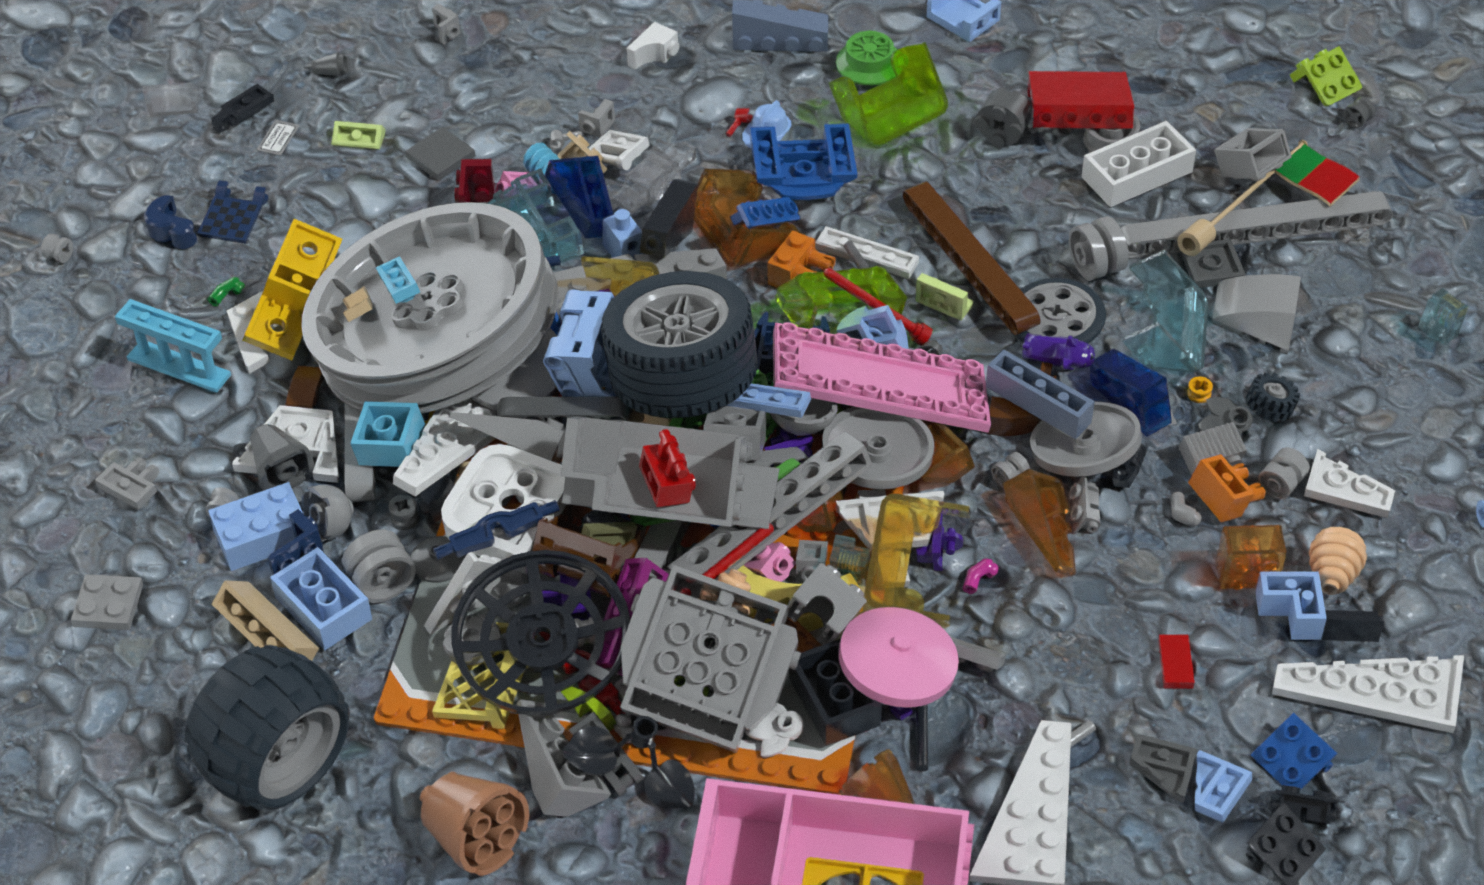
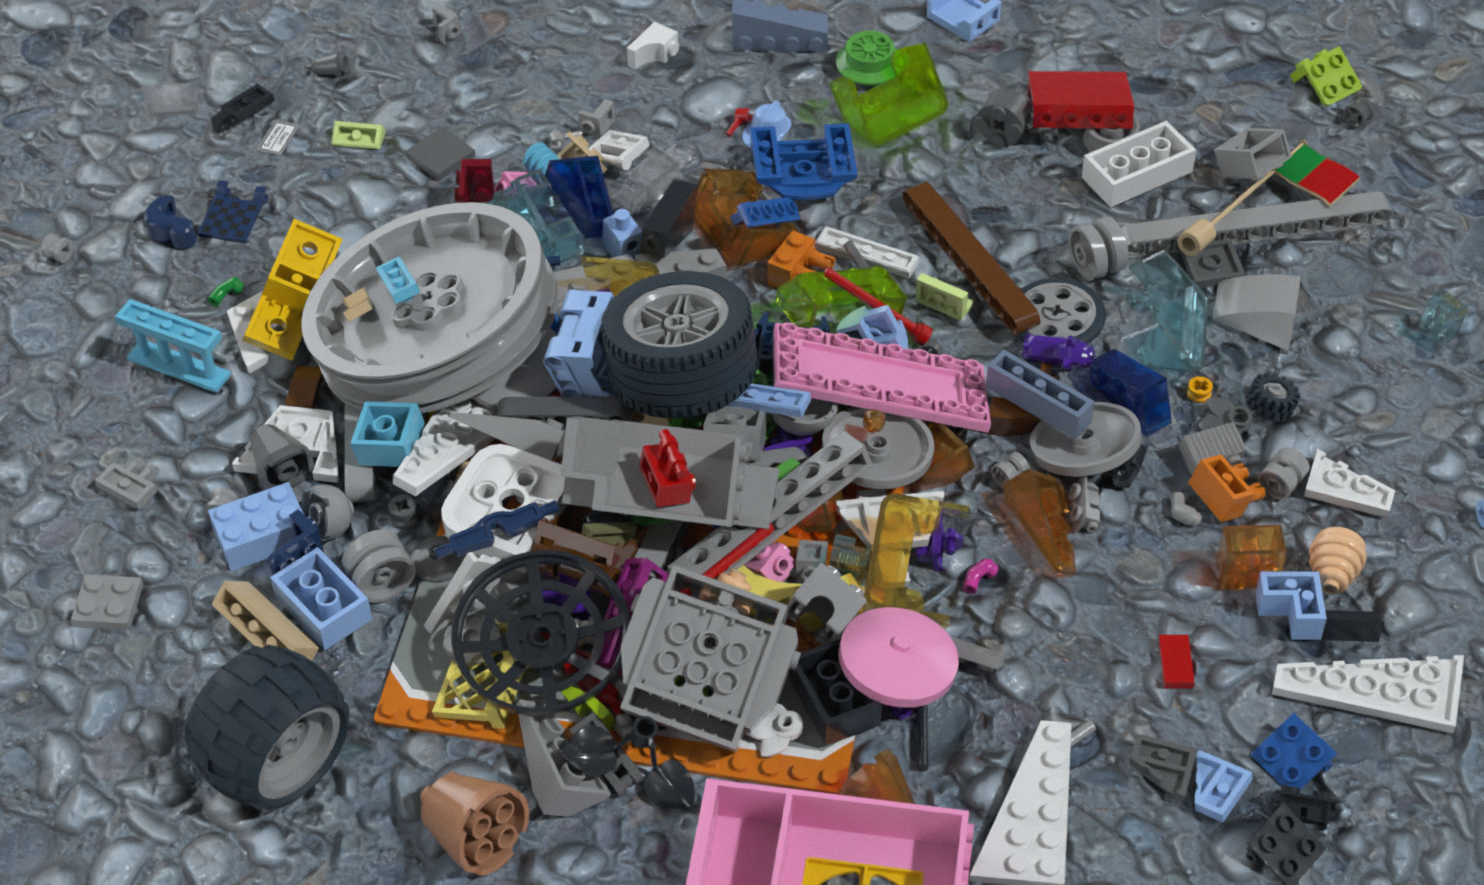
none -> clear orange hinge [863,409,885,434]

